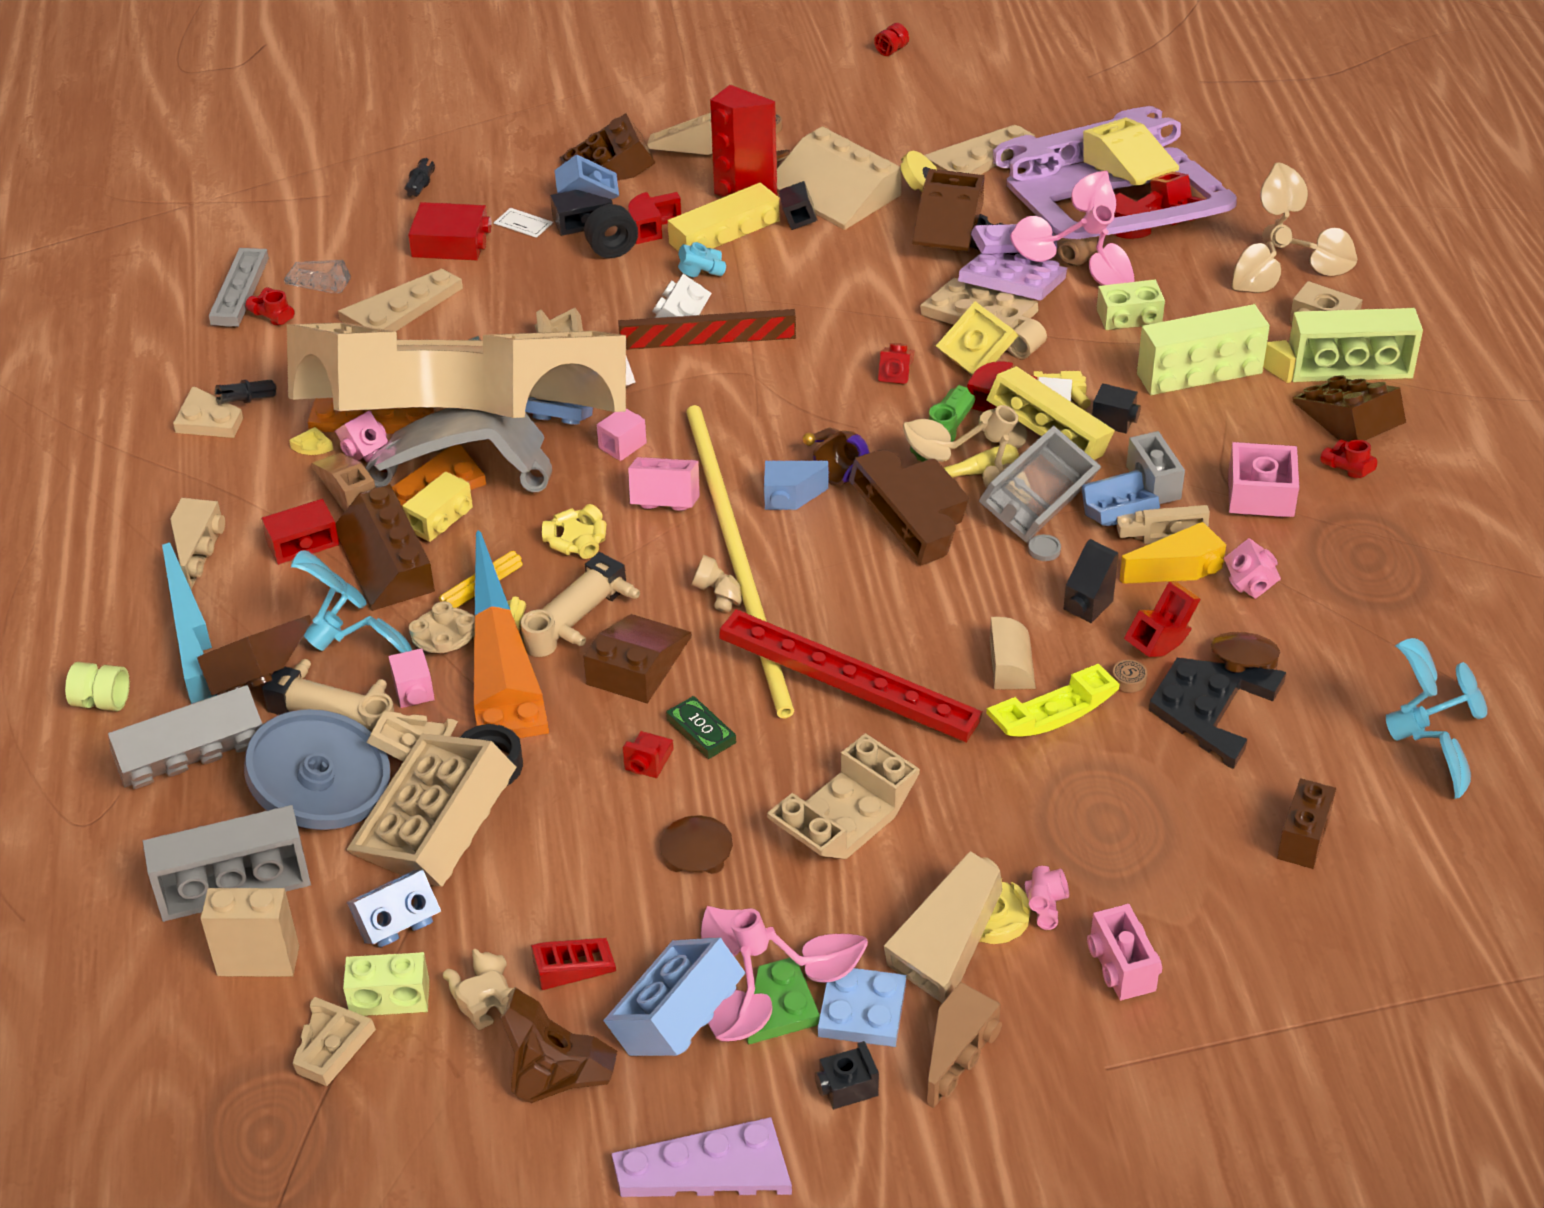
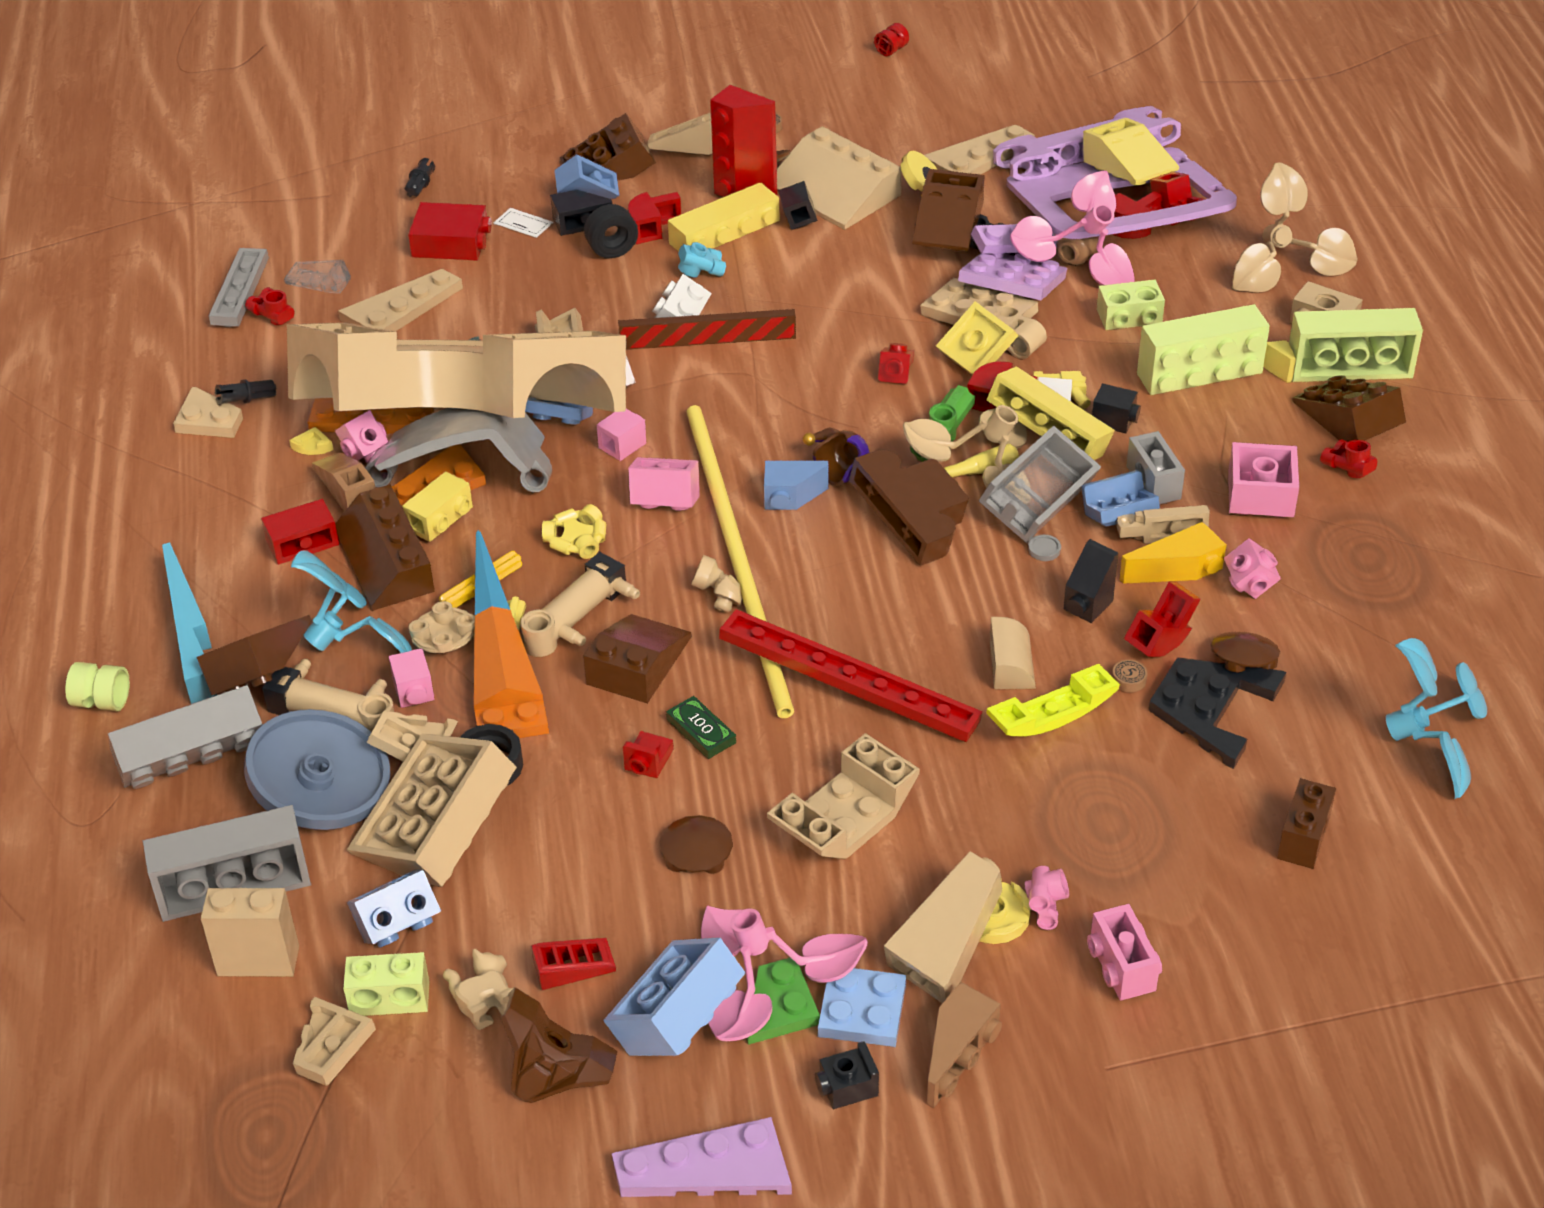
tan slope [170,498,225,590] -> none

